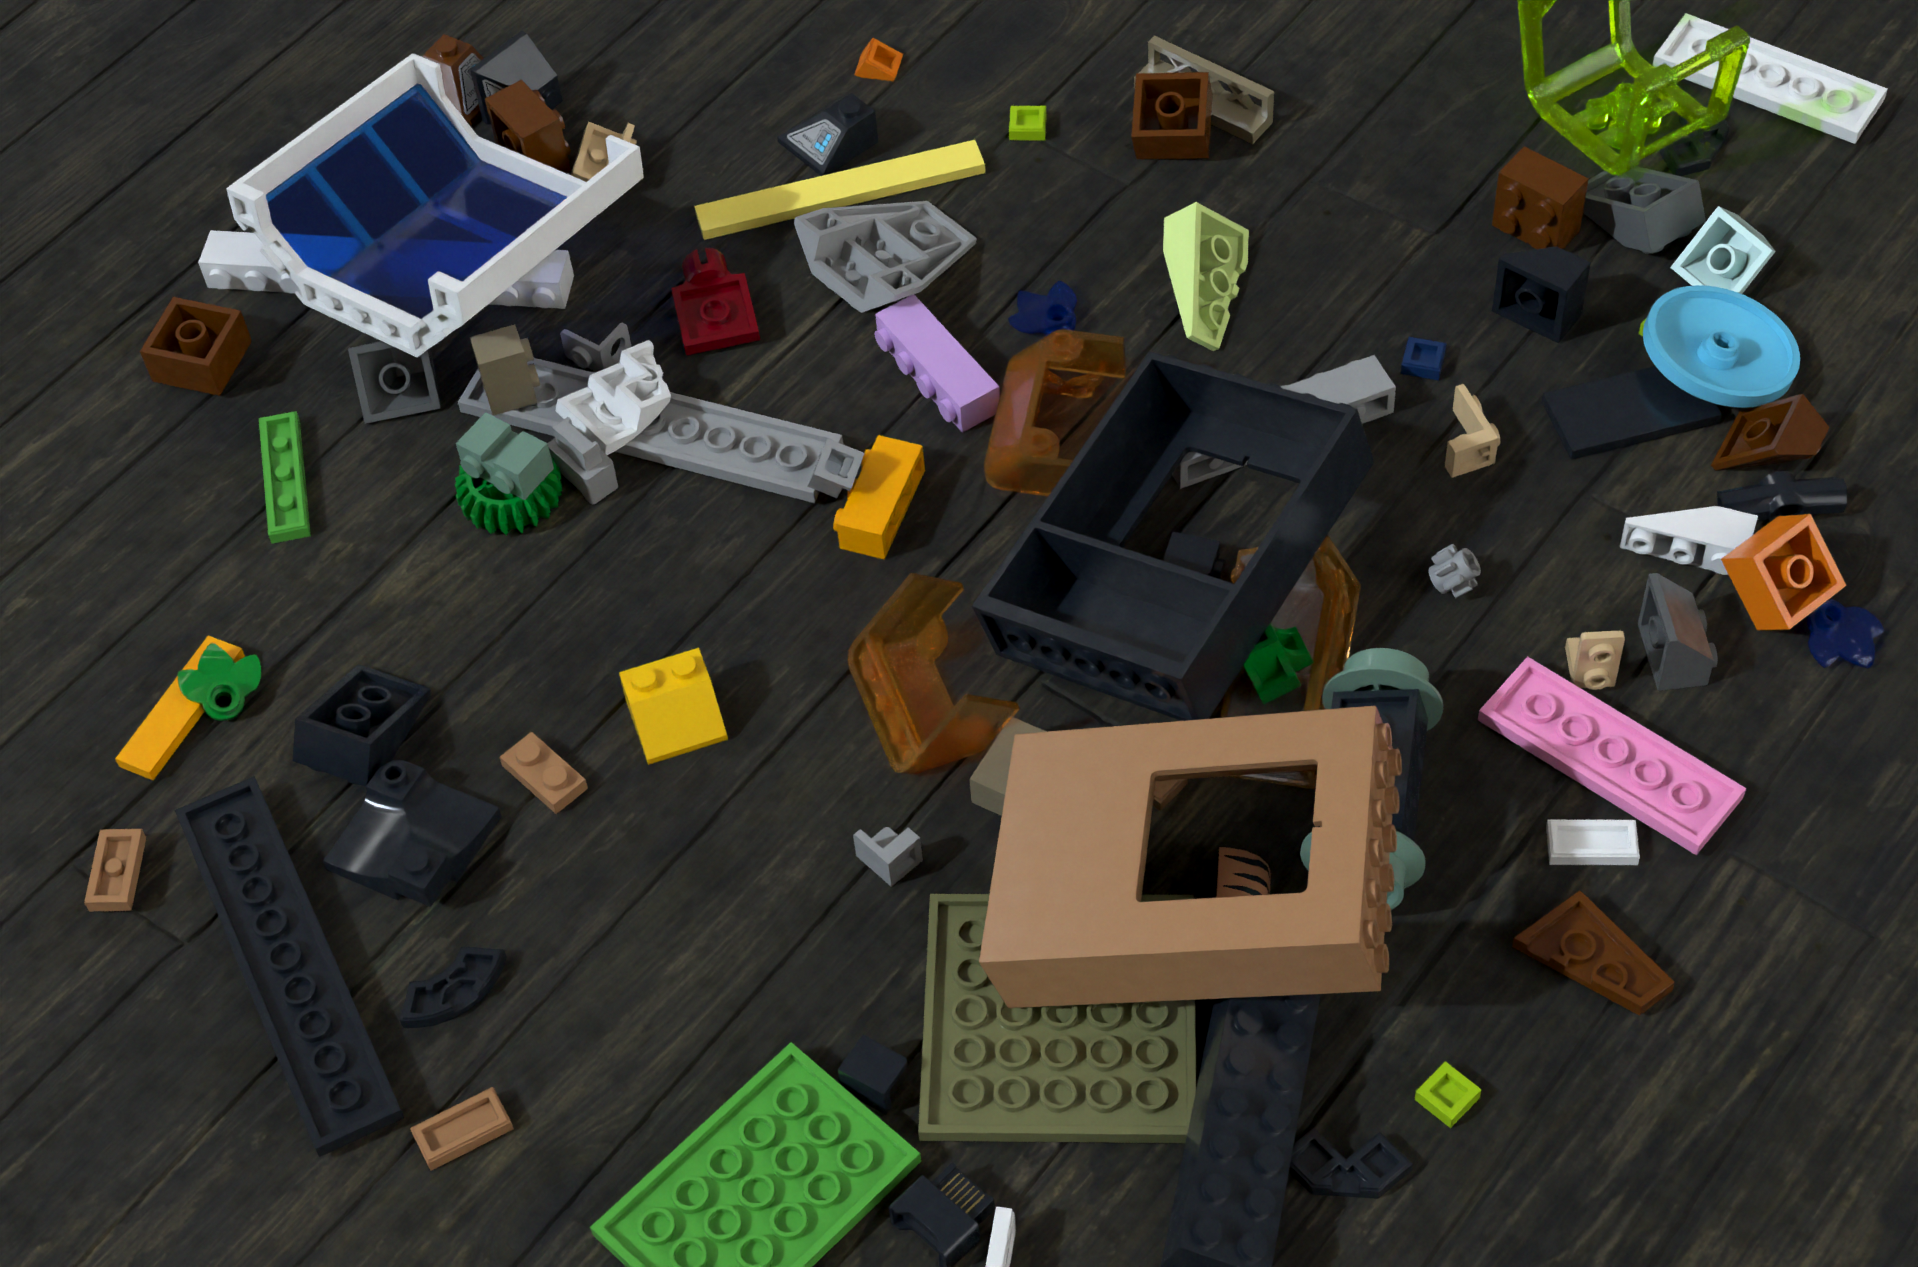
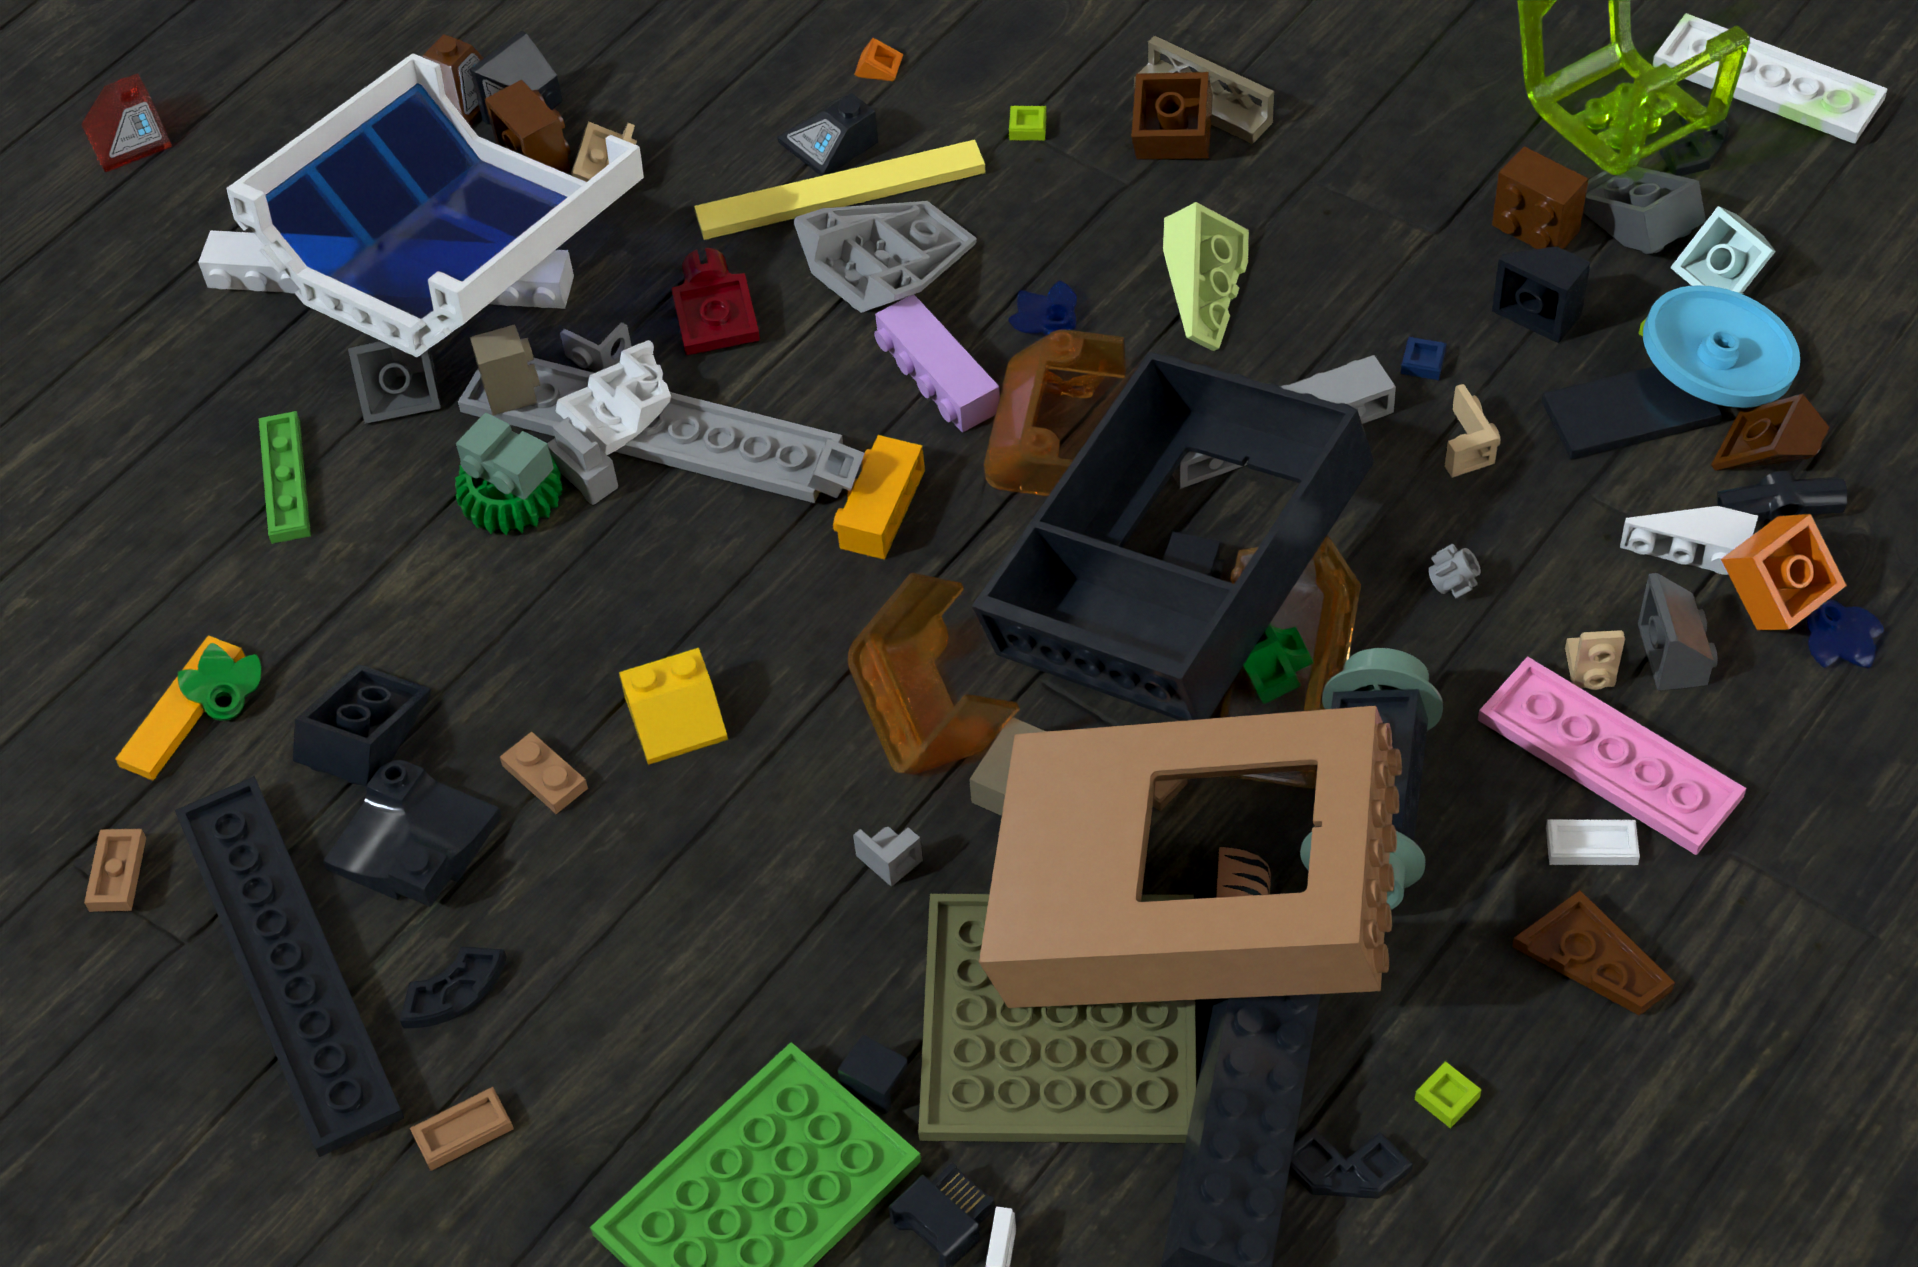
reddish brown brick [140,297,252,396] -> none
none -> clear red slope [81,73,172,172]

